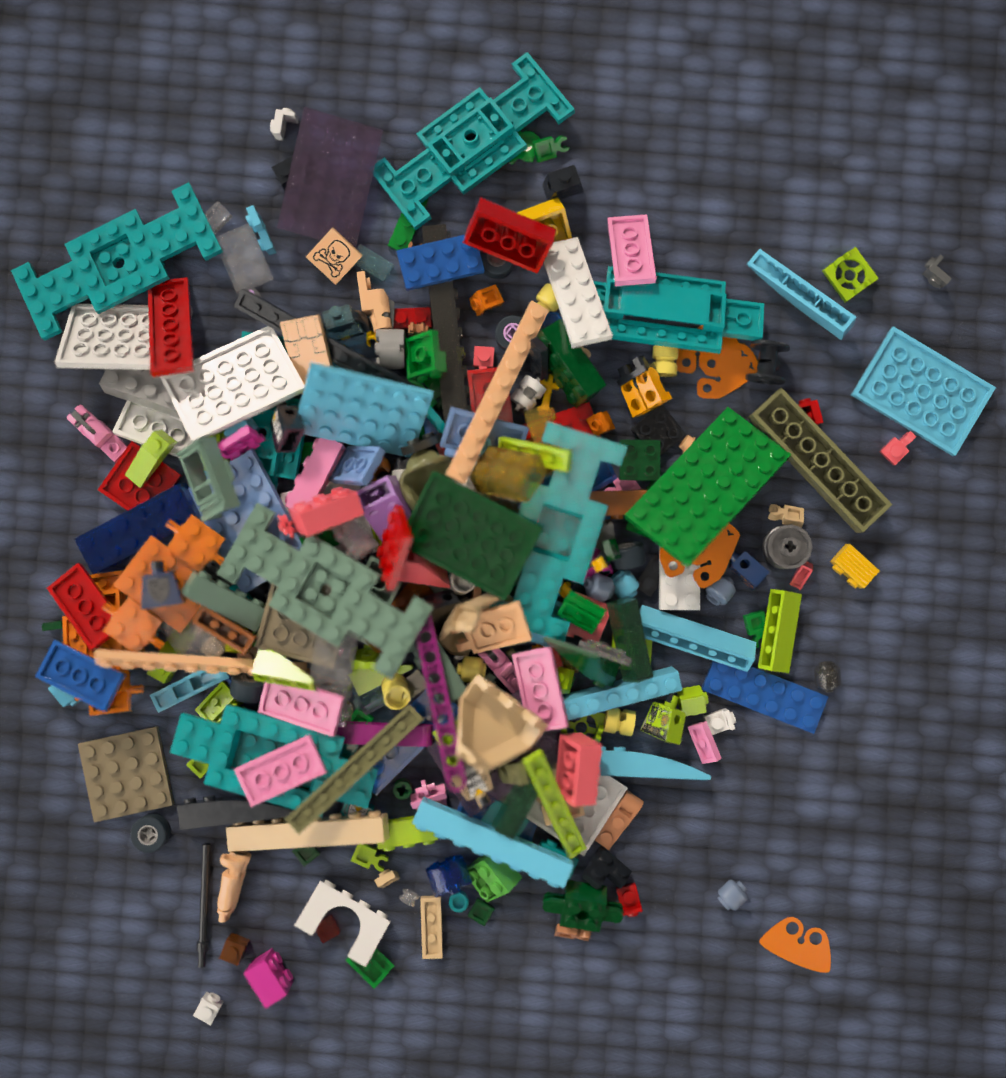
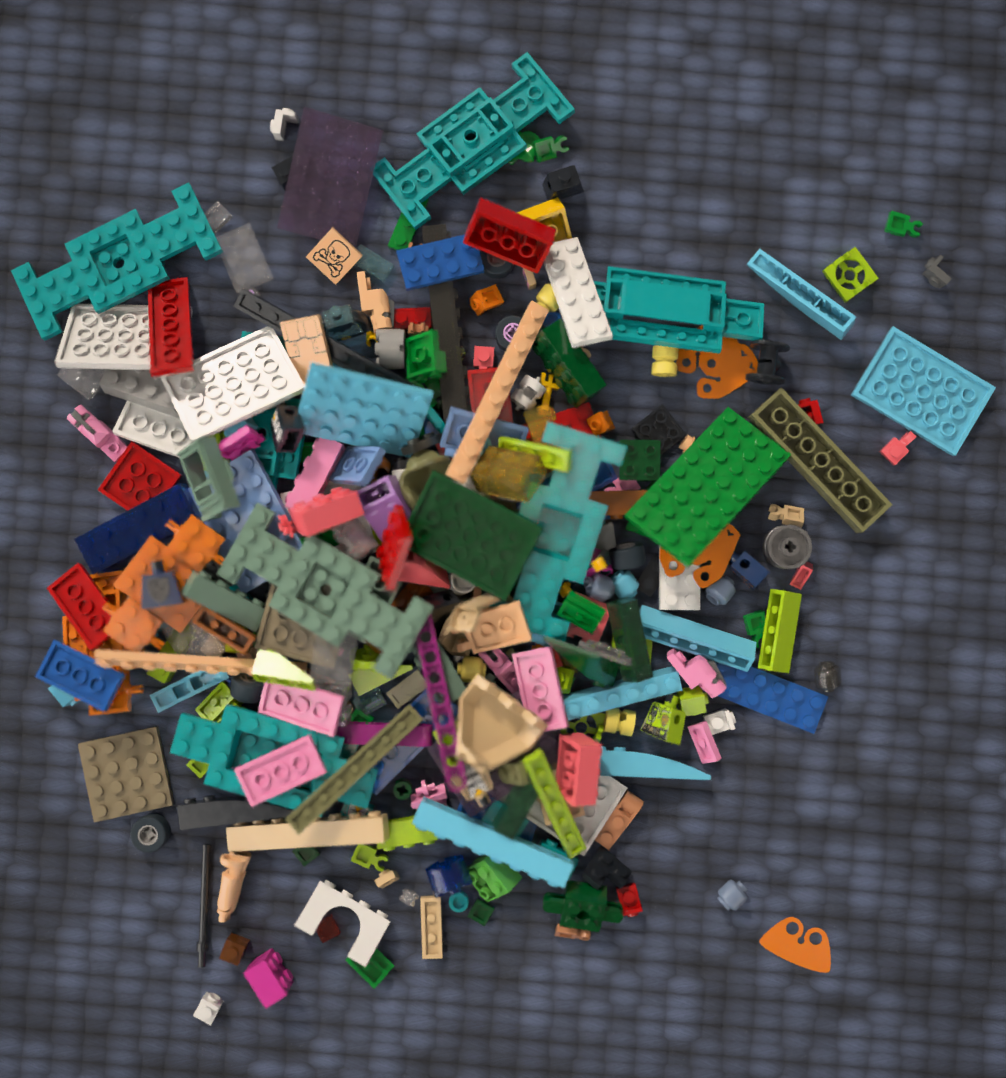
dark green tile [42,621,63,631] -> none
lime slope [125,429,177,488] -> none
medium azure plate [245,205,277,256] -> none
light yellow wheel [381,673,410,710] -> none
black plate [529,337,548,381] -> none
dark green tile [602,539,622,561] -> none
bright pink plate [607,215,656,286] -> none
light orange hips [617,355,672,417] -> none
yellow brick [830,544,880,589] -> none
none -> clear plate [57,368,106,400]
none -> tan tile [523,268,537,290]
none -> bright pink plate [667,648,727,698]
none -> green plate [884,211,923,238]

